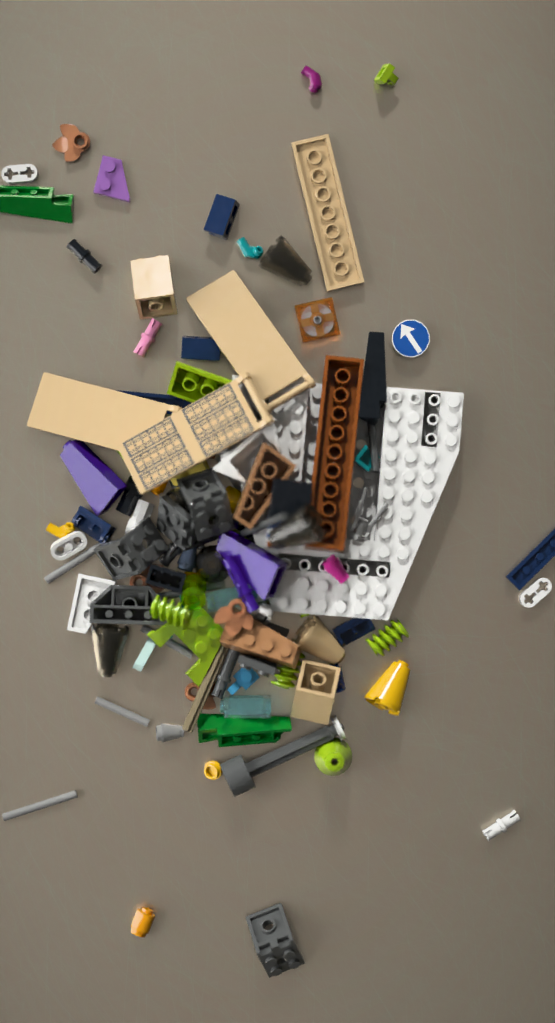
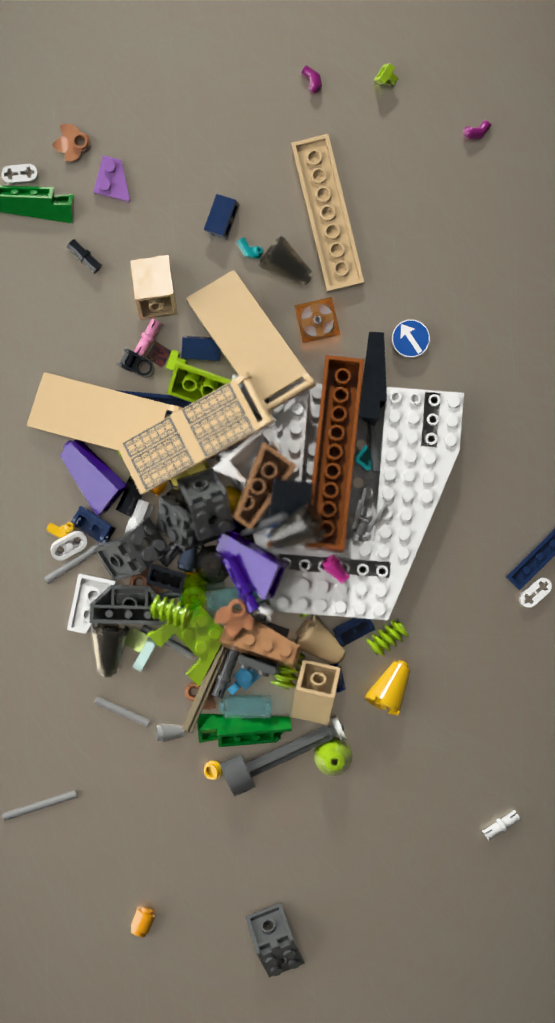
none -> black piece [116,348,155,378]
none -> yellowish green slope [124,627,149,653]
none -> clear smoke tile [146,342,171,368]
none -> lime tile [166,350,187,371]
none -> magenta arm [463,120,492,140]

